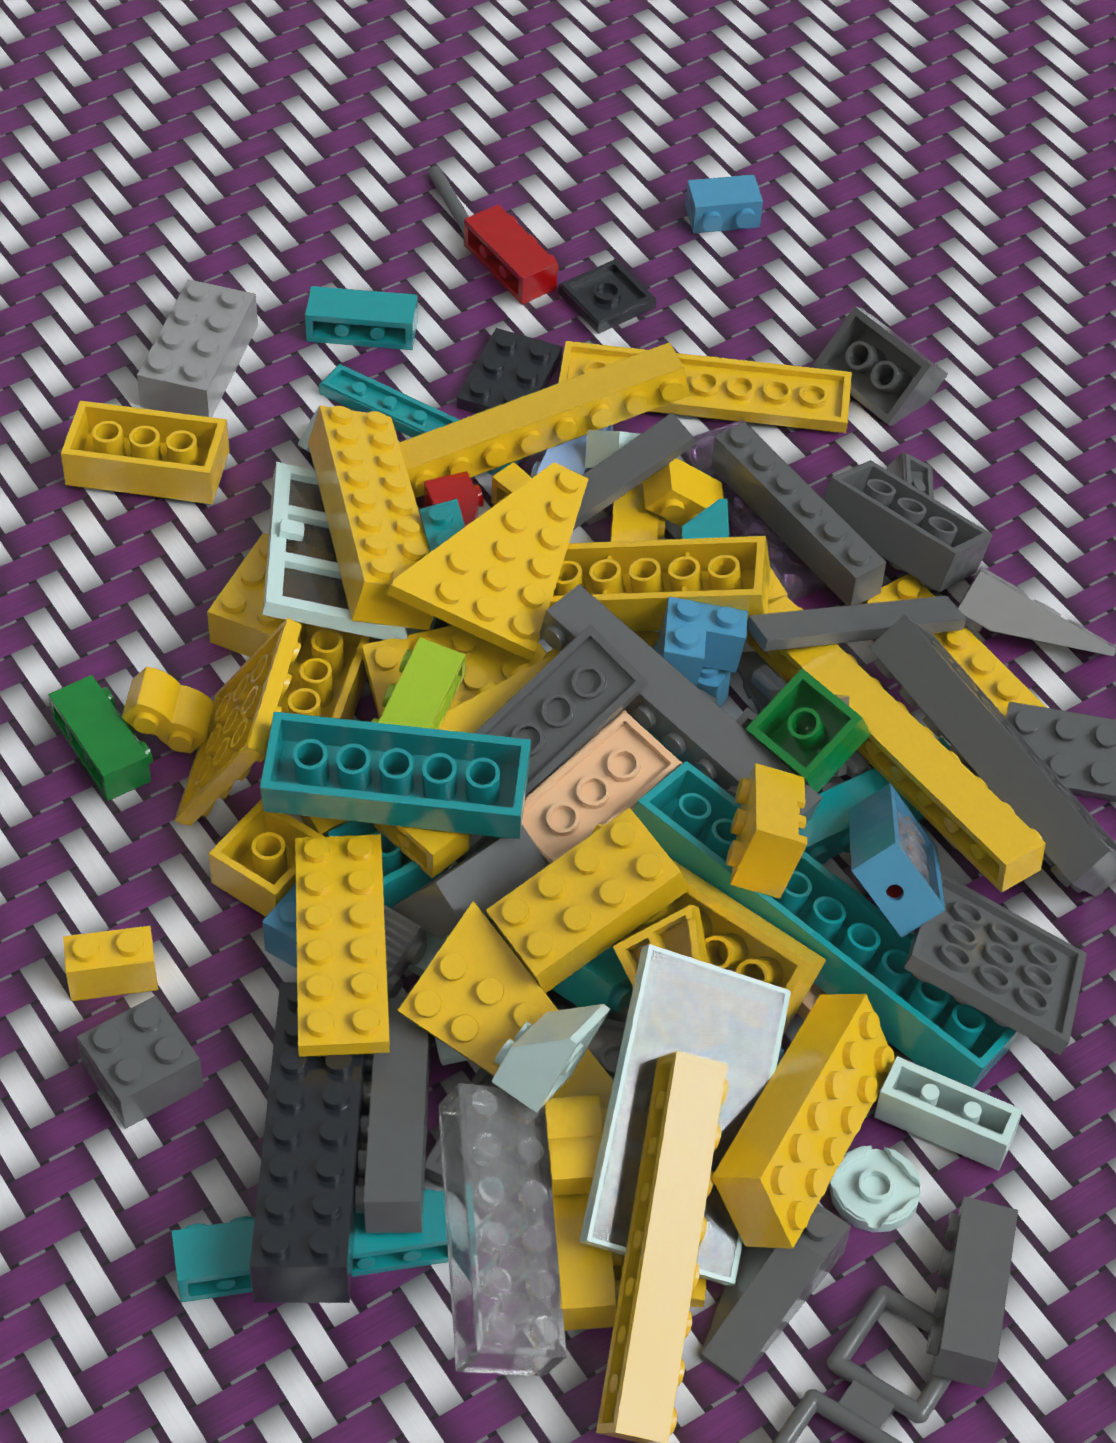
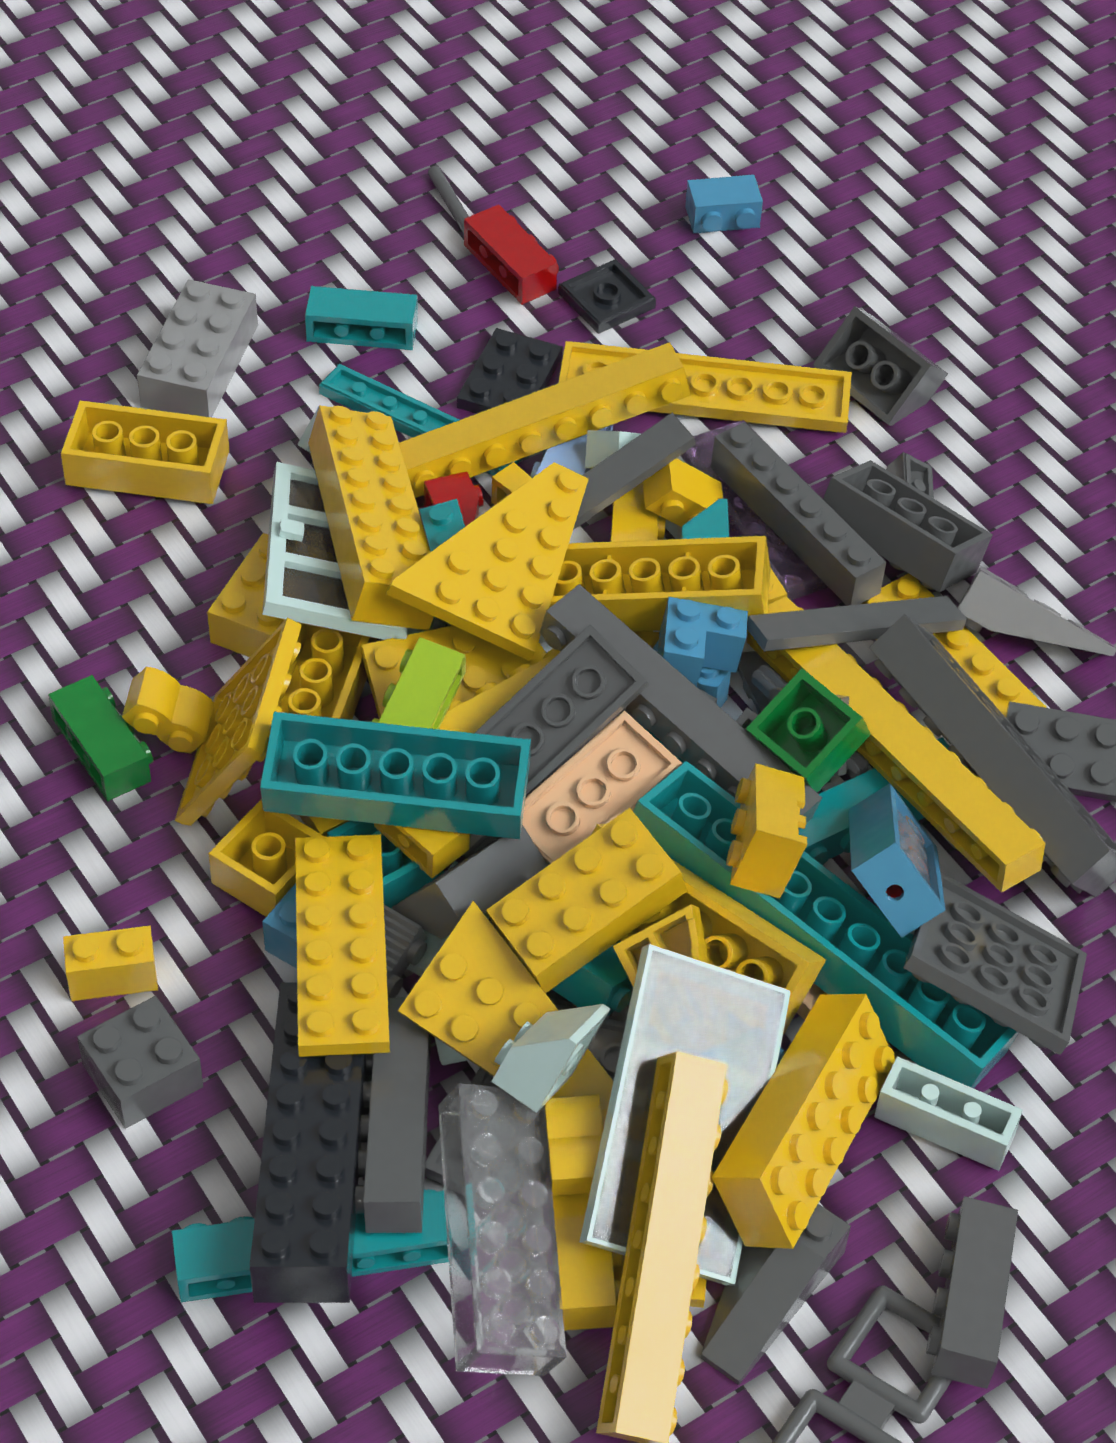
light aqua tile [830,1146,921,1232] -> none

